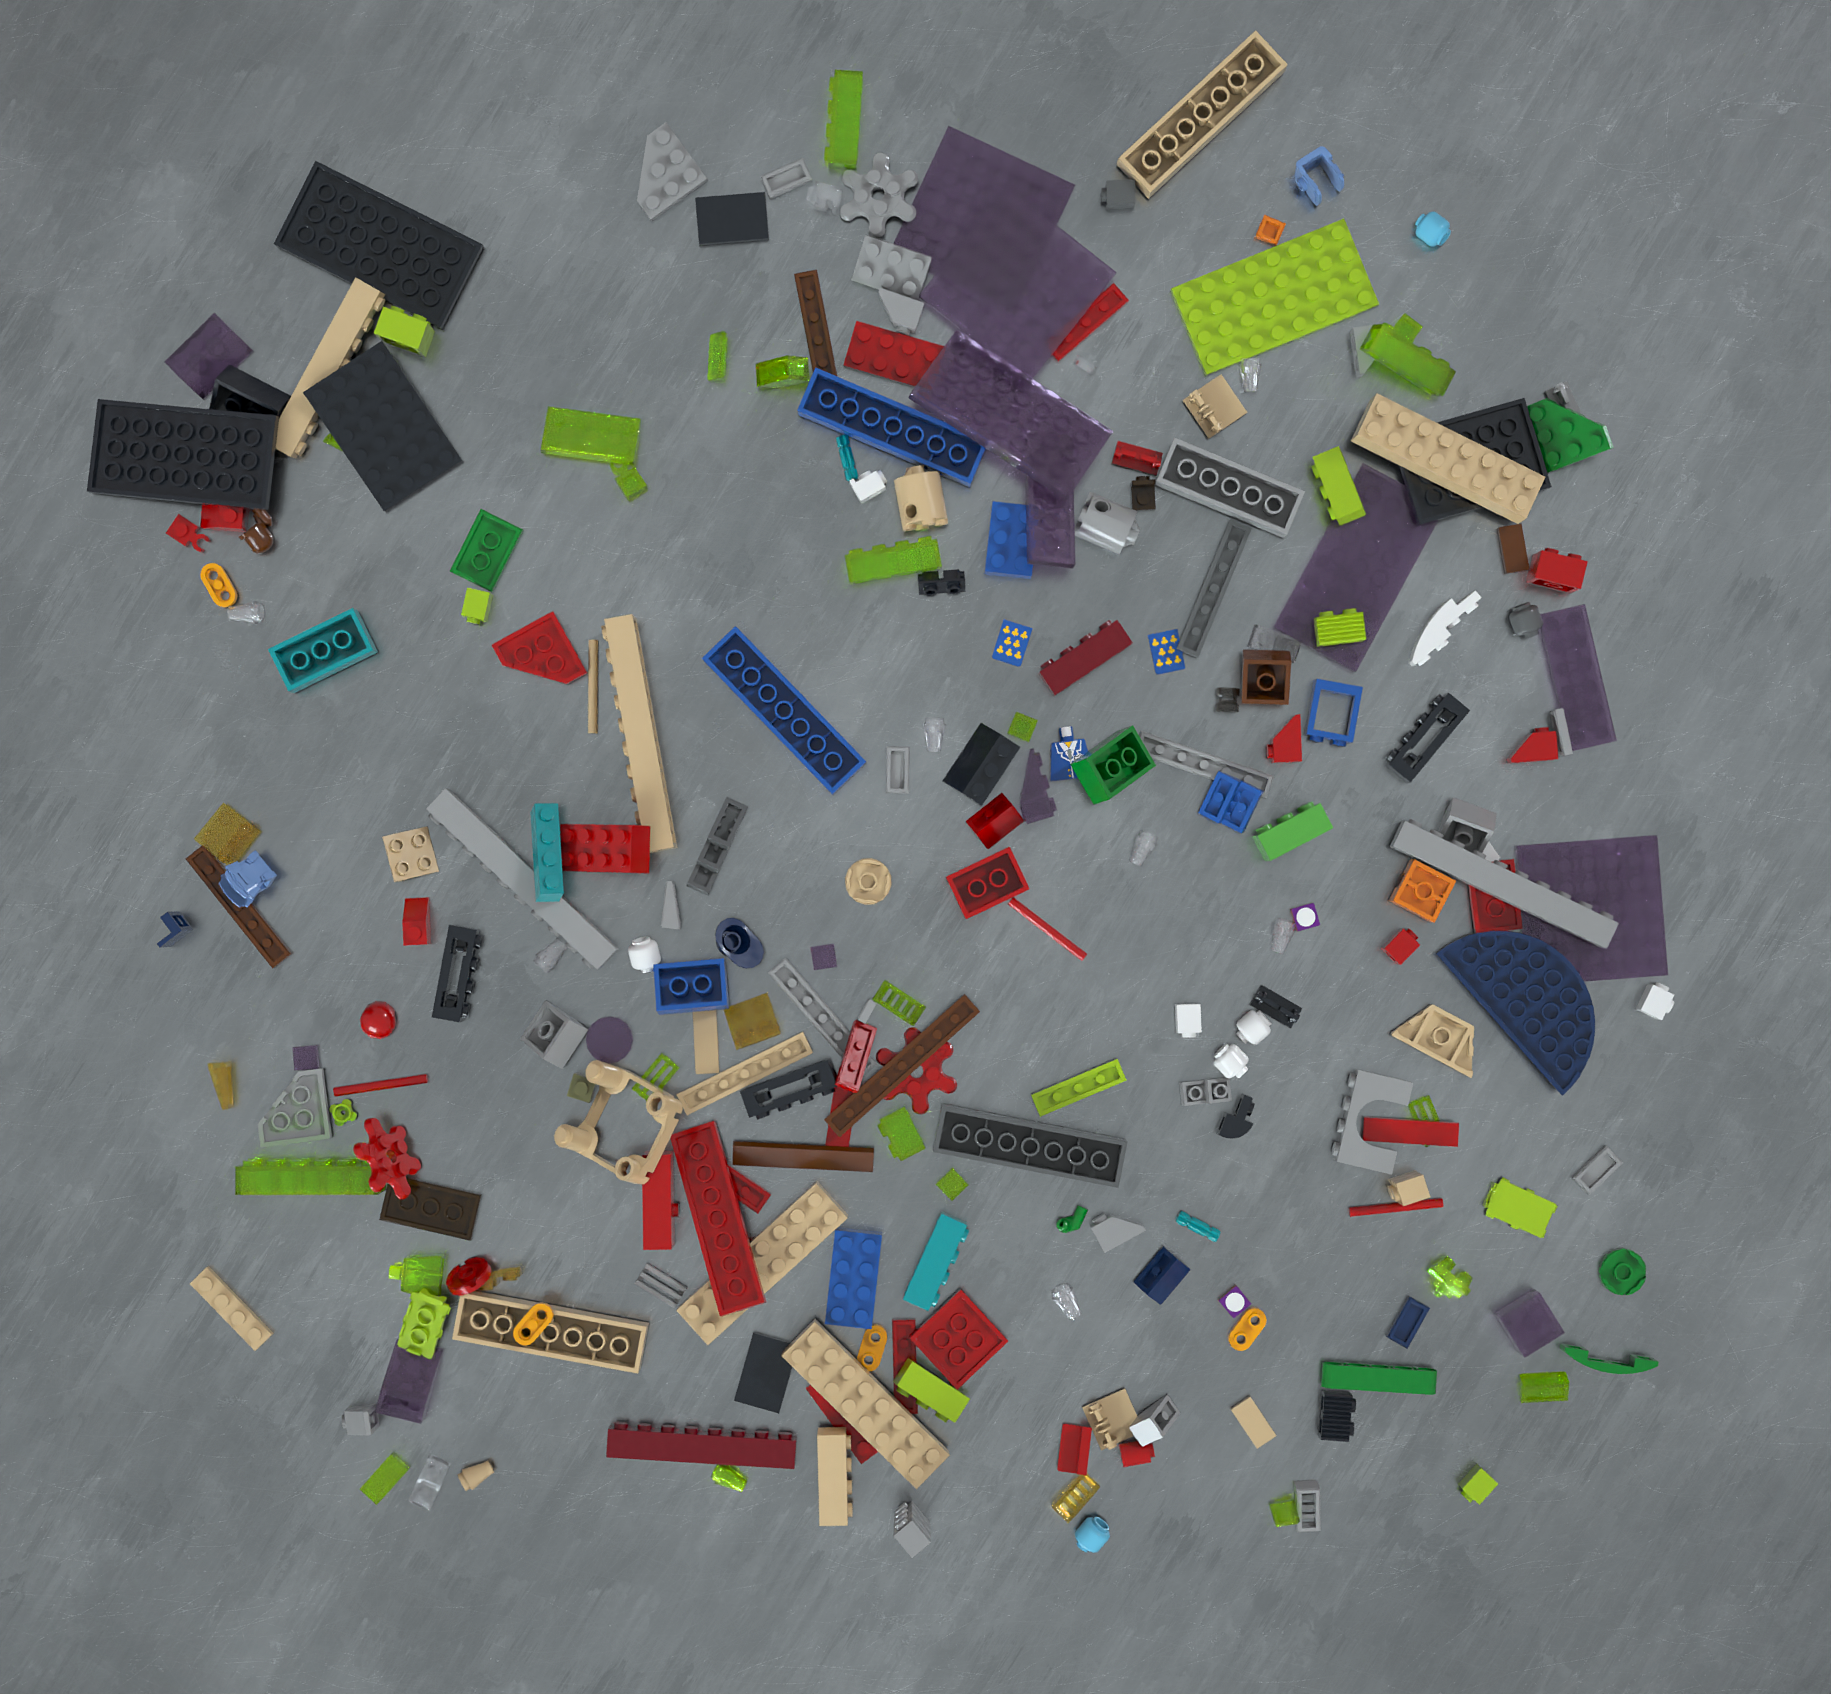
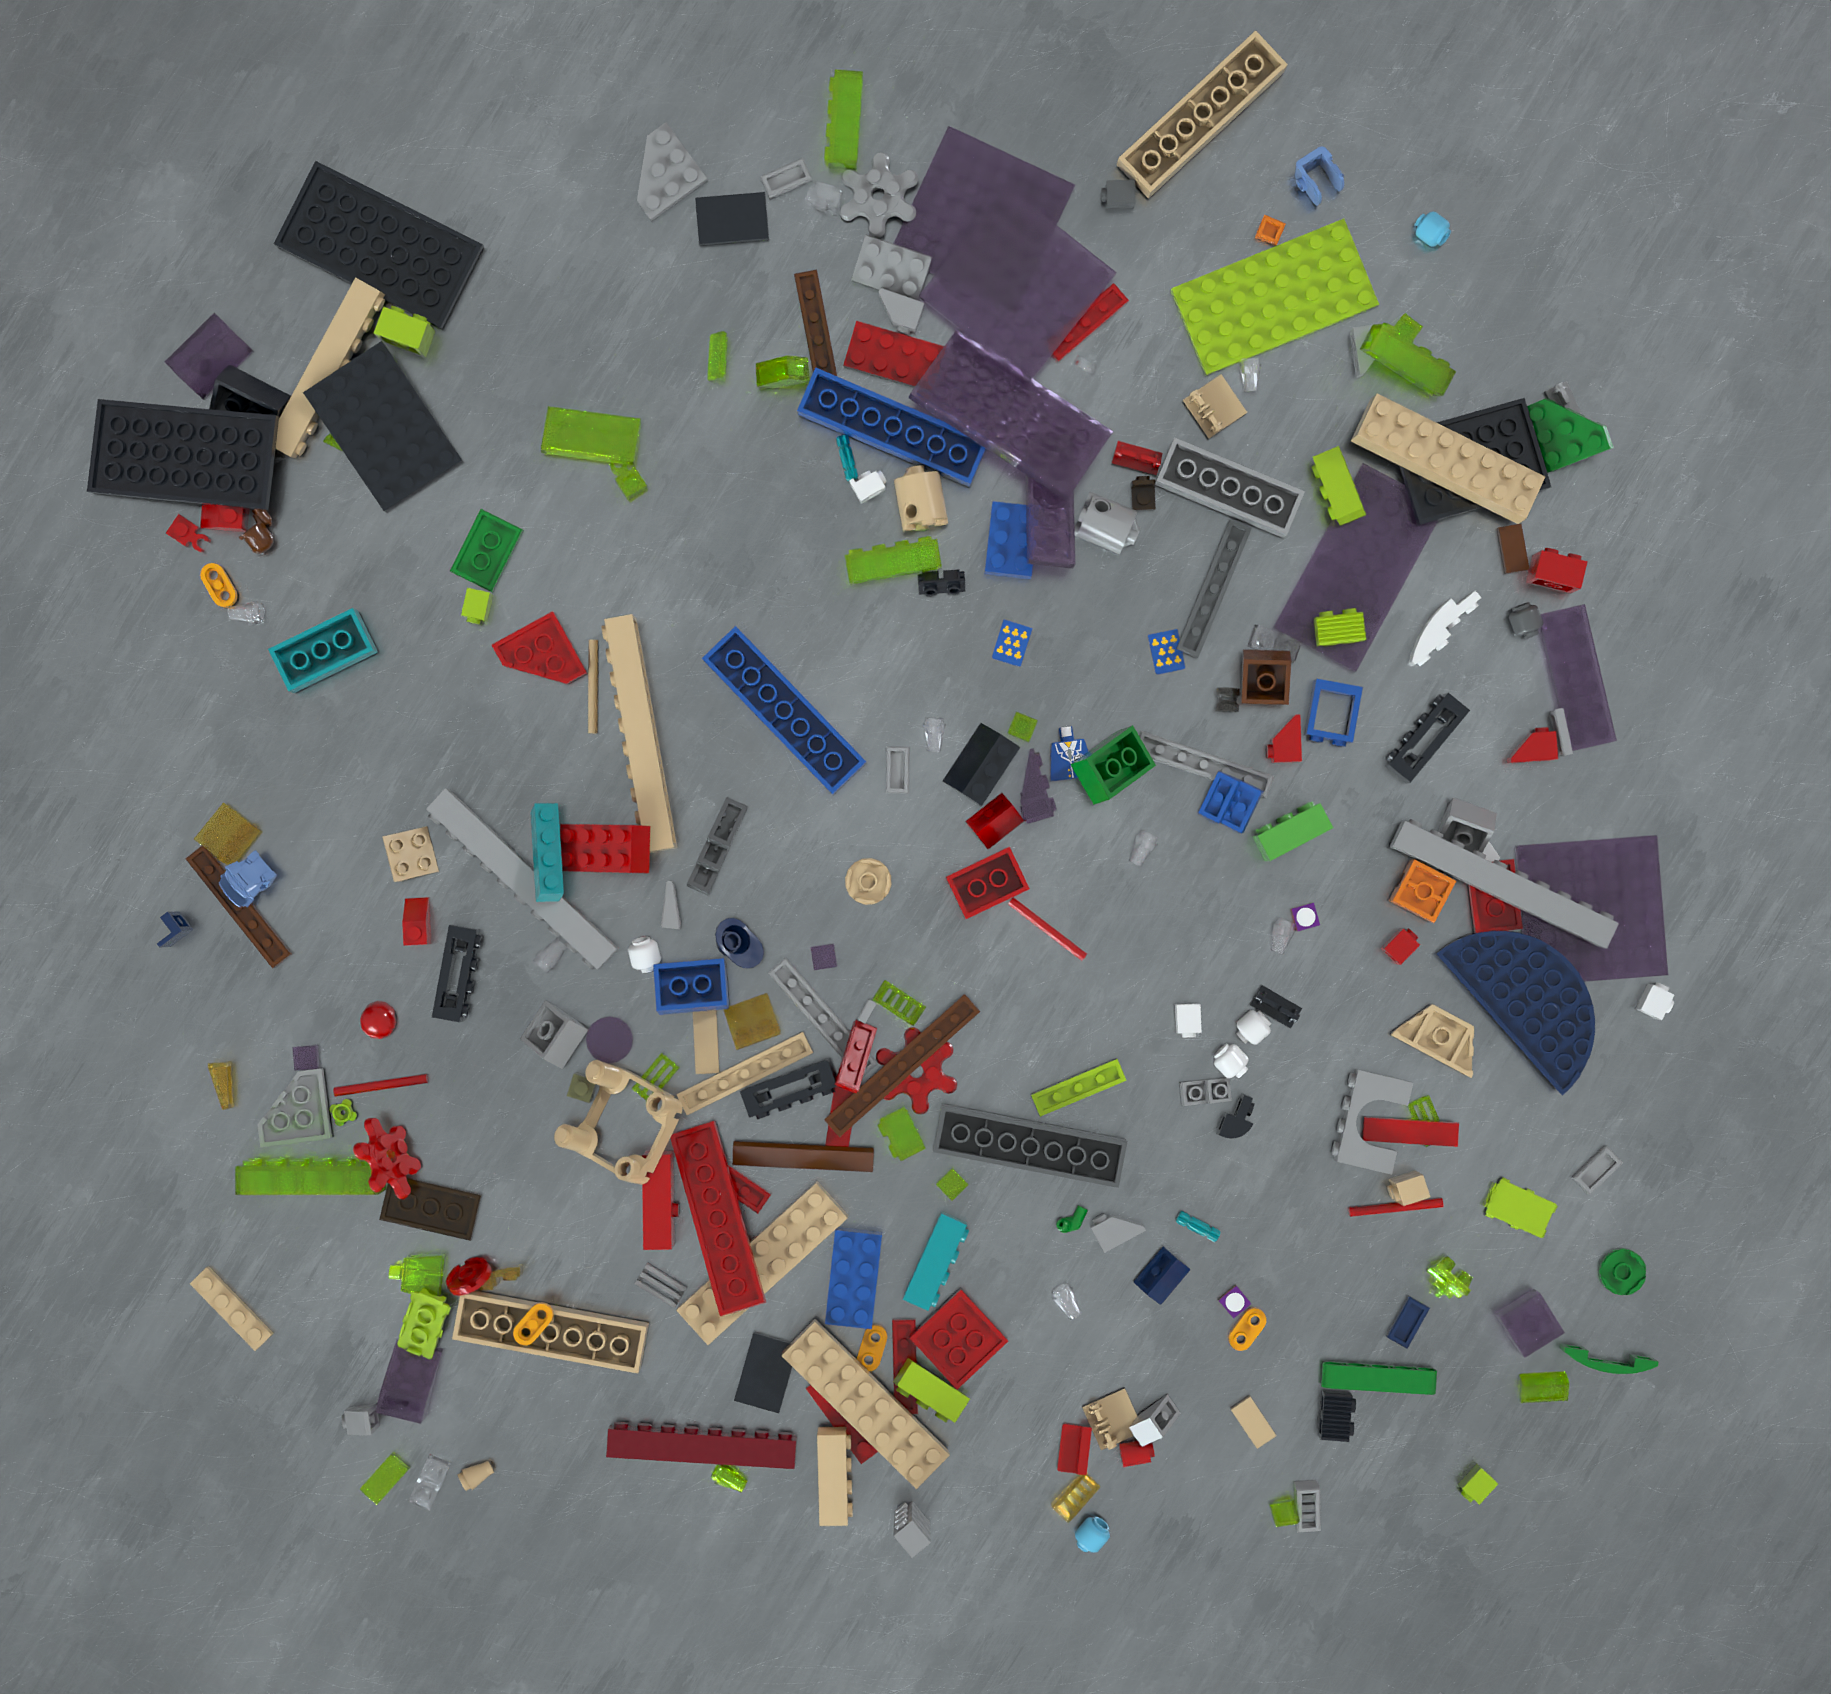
dark red brick [1038,620,1133,696] -> none

